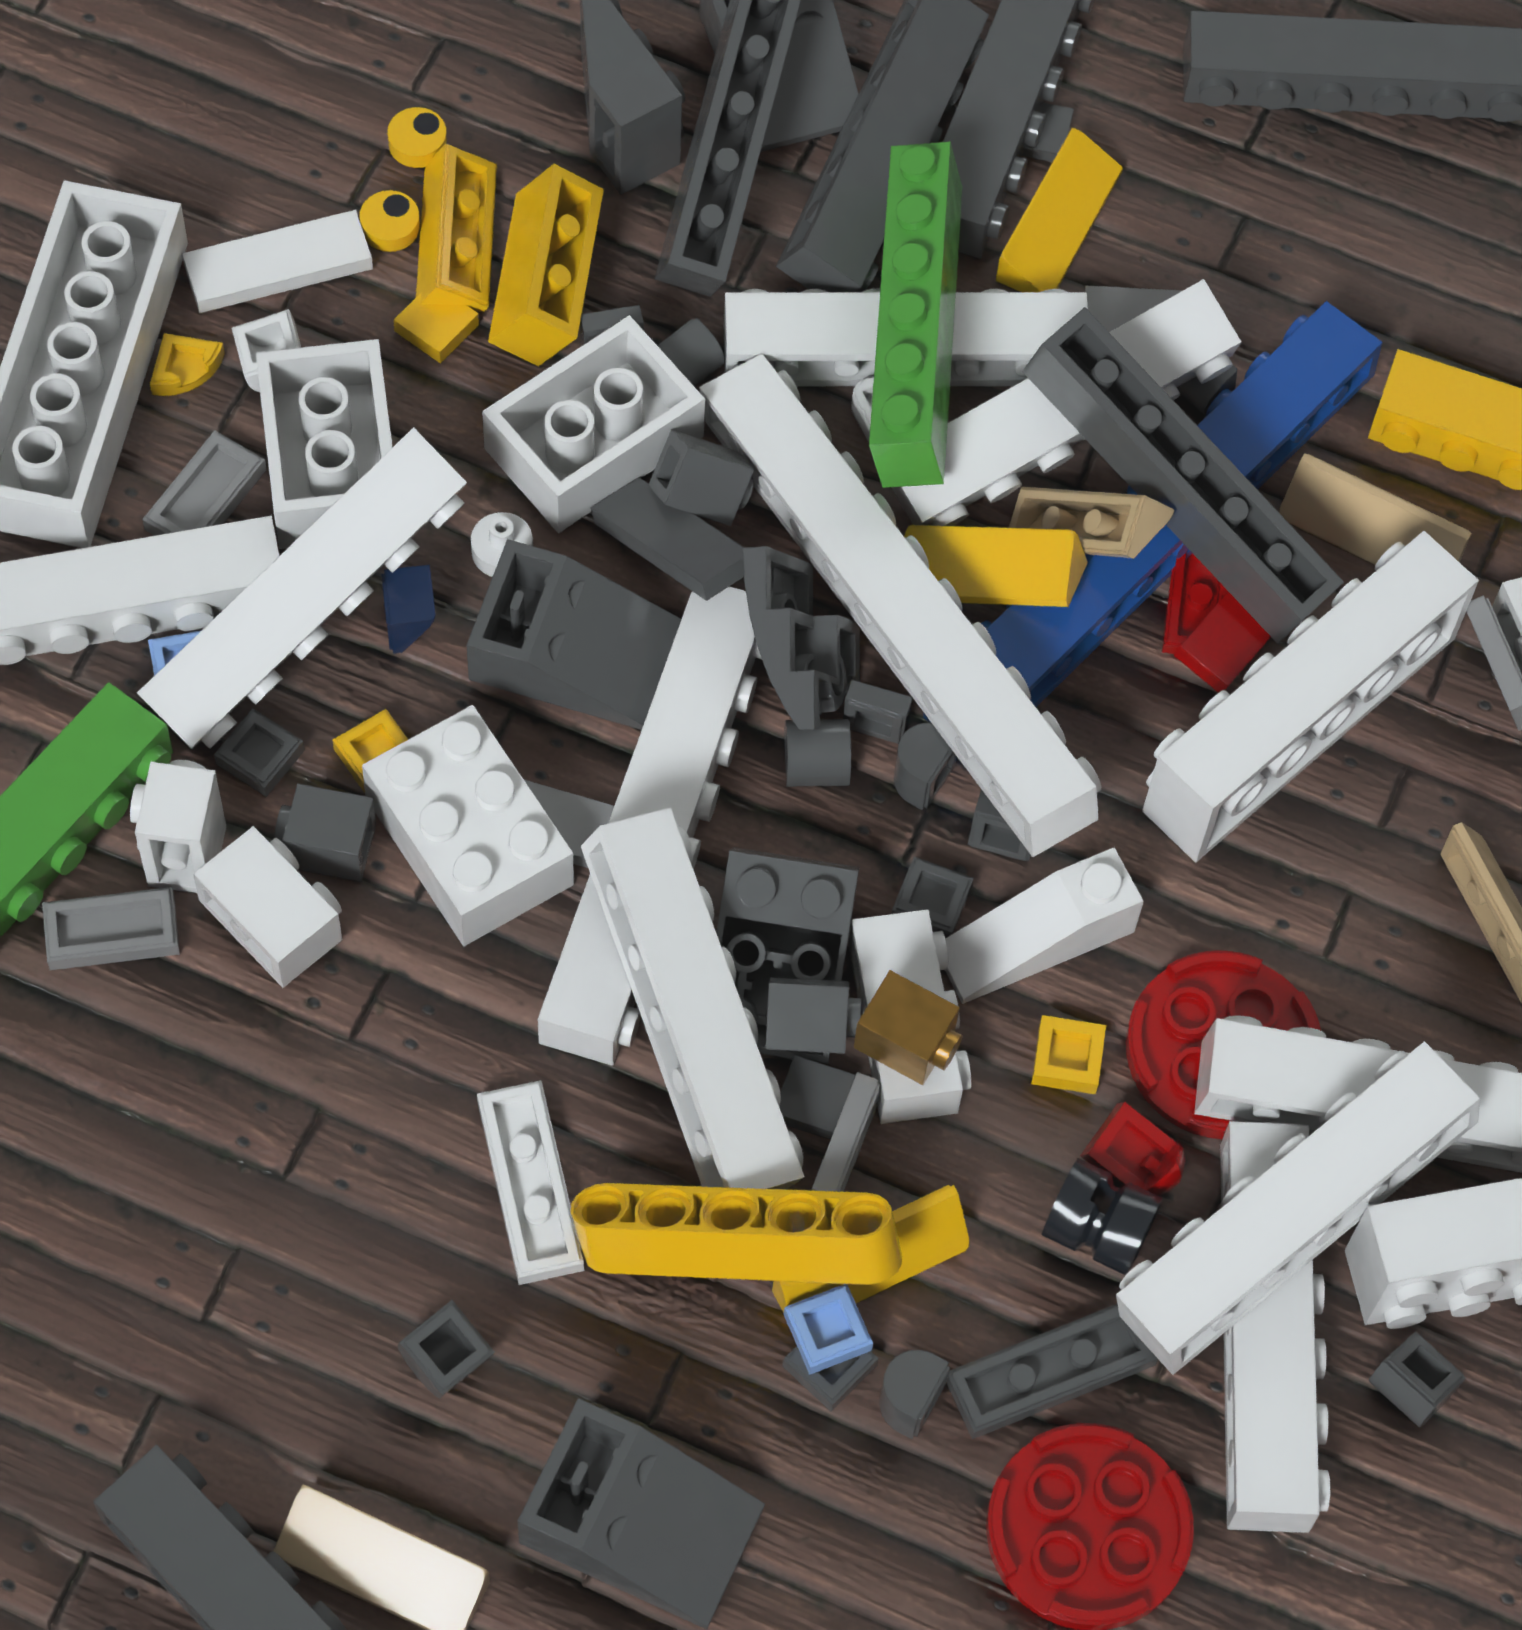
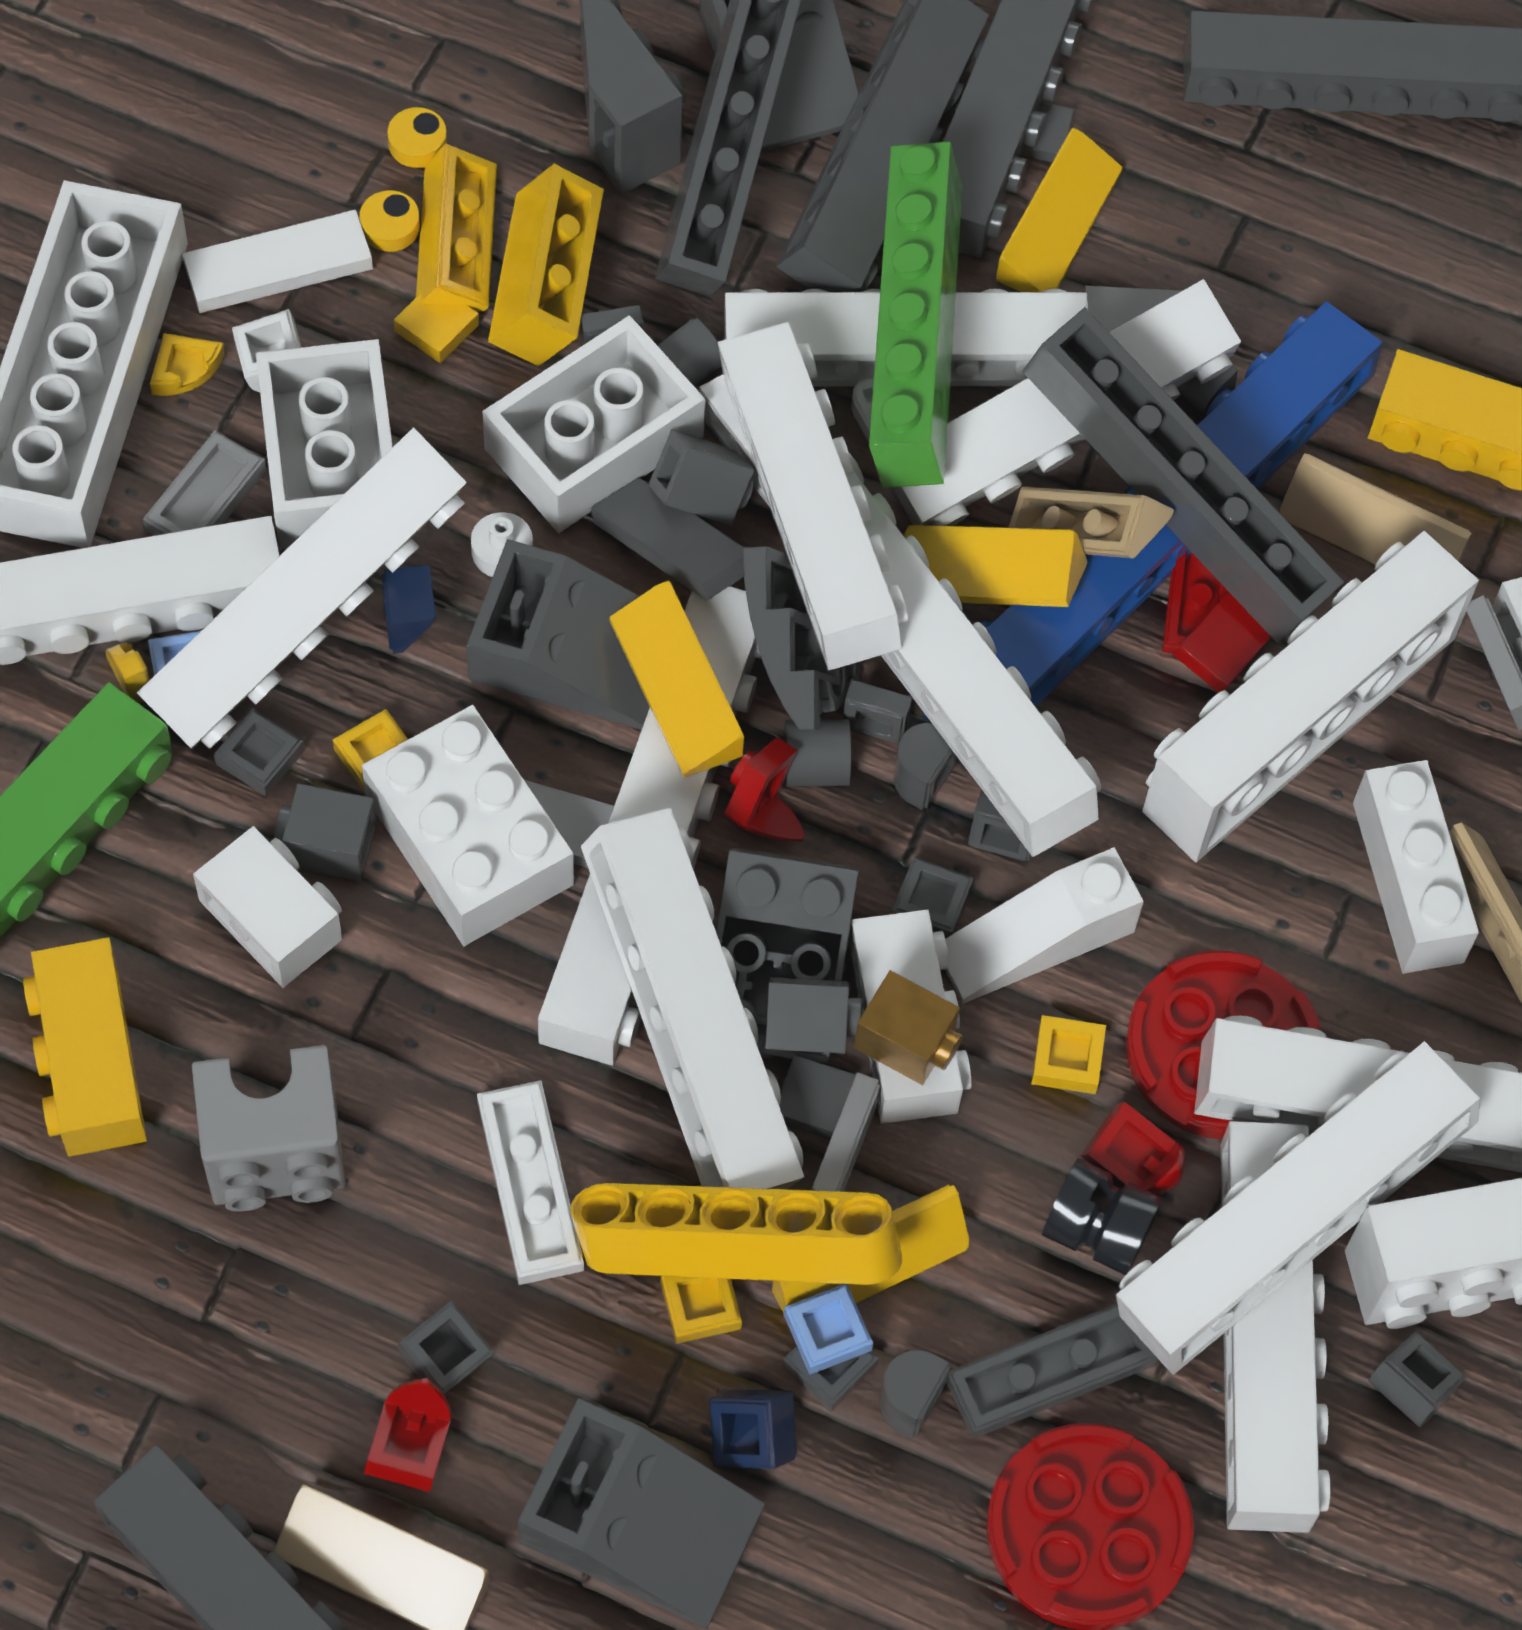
light grey tile [42,887,180,971] -> none
white brick [130,760,226,893] -> none
none -> yellow brick [23,937,147,1157]
none -> yellow tile [105,642,150,704]
none -> light grey piece [192,1045,346,1212]
none -> red plate [364,1378,451,1492]
none -> yellow slope [609,580,744,778]
none -> yellow tile [660,1276,742,1344]
none -> dark blue slope [709,1389,796,1469]
none -> white brick [718,321,908,671]
none -> red plate [724,737,805,842]
none -> white brick [1353,760,1479,974]

